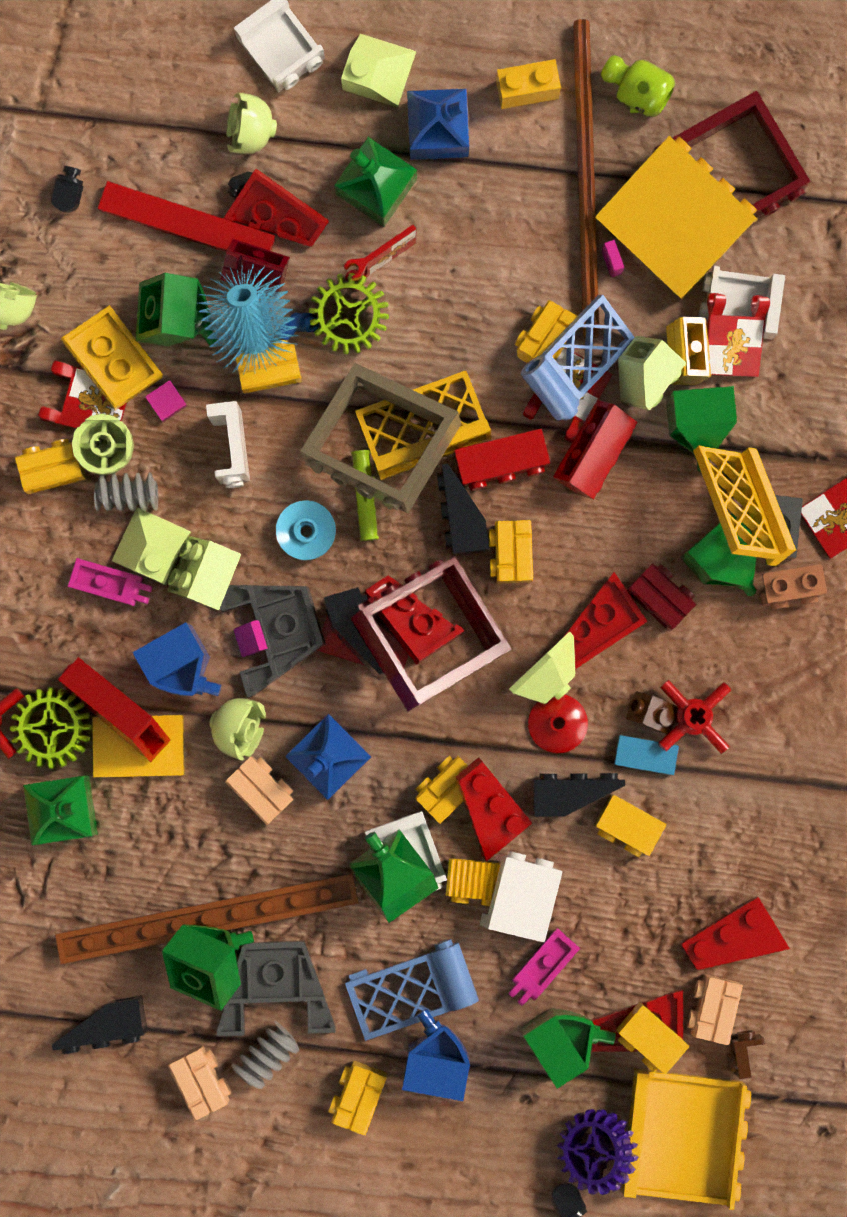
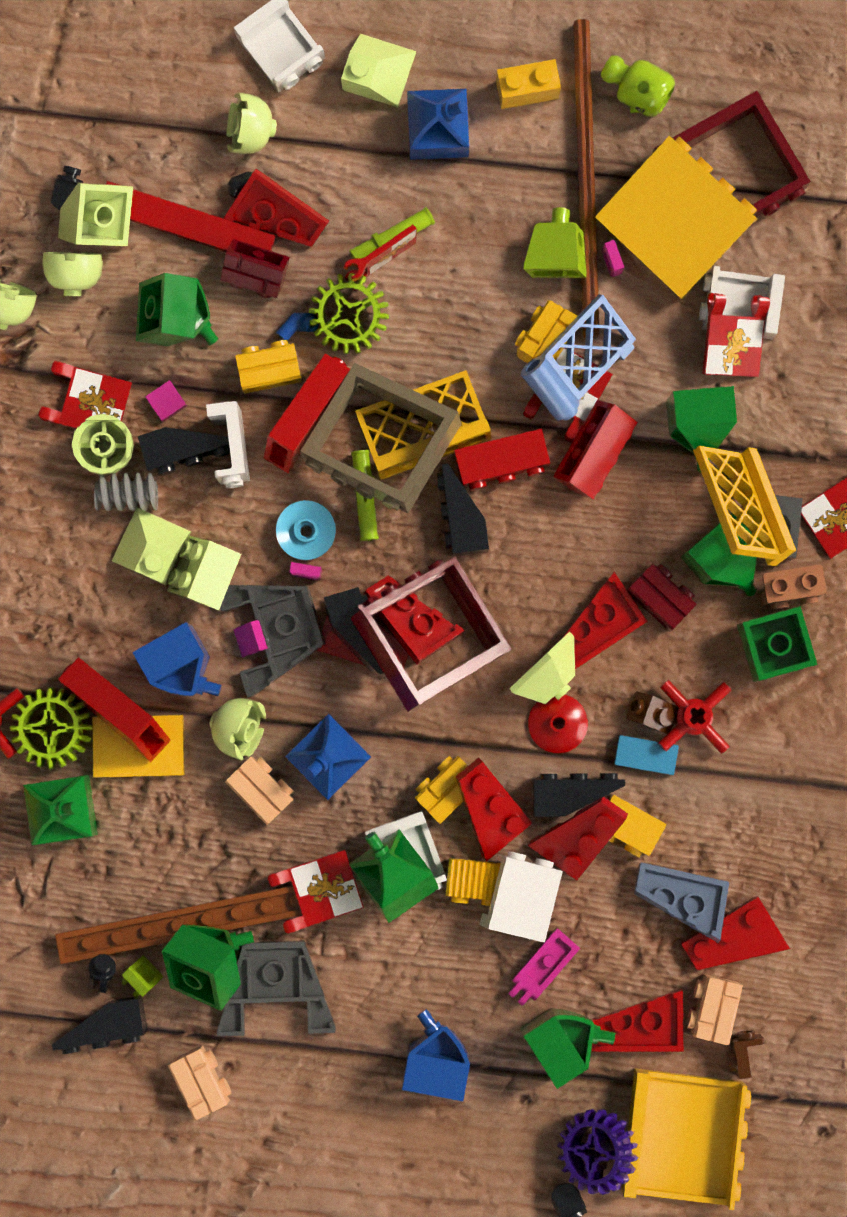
yellow brick [15,439,86,494] -> none
yellow tile [61,305,163,411] -> none
dark pink hinge [68,558,153,606] -> none
medium azure piece [197,264,299,375] -> none
light grey piece [231,1021,299,1089] -> none
yellow brick [328,1061,387,1135] -> none
green piece [334,137,417,227] -> none
medium blue piece [345,939,479,1041] -> none
yellow brick [489,520,533,584] -> none
yellow brick [616,1002,690,1075] -> none
yellowish green slope [618,336,686,410] -> none
yellow brick [666,317,711,385] -> none
none -> yellowish green cylinder [42,252,103,296]
none -> yellowish green slope [58,183,133,246]
none -> black arm [88,954,116,993]
none -> lime tile [122,955,164,997]
none -> black slope [138,427,230,476]
none -> red slope [263,353,350,474]
none -> flag [268,850,364,934]
none -> dark pink tile [290,562,322,581]
none -> lime pin [349,207,435,259]
none -> lime torso [523,207,586,278]
none -> red wing [528,796,628,881]
none -> sand blue wing [634,862,729,943]
none -> green brick [737,606,818,682]

